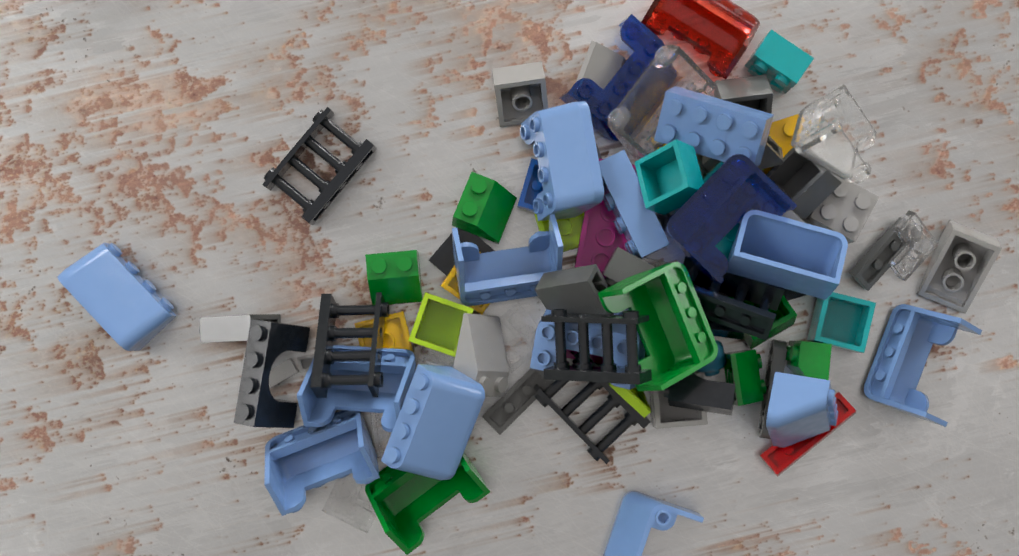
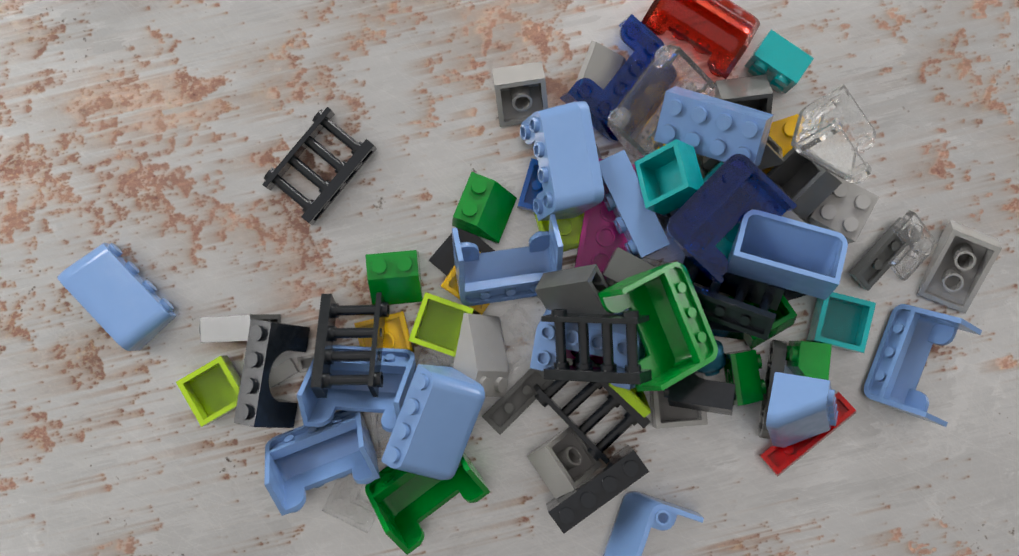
none -> lime piece [176,355,241,427]
none -> light grey slope [527,426,602,499]
none -> black arch [546,445,649,534]

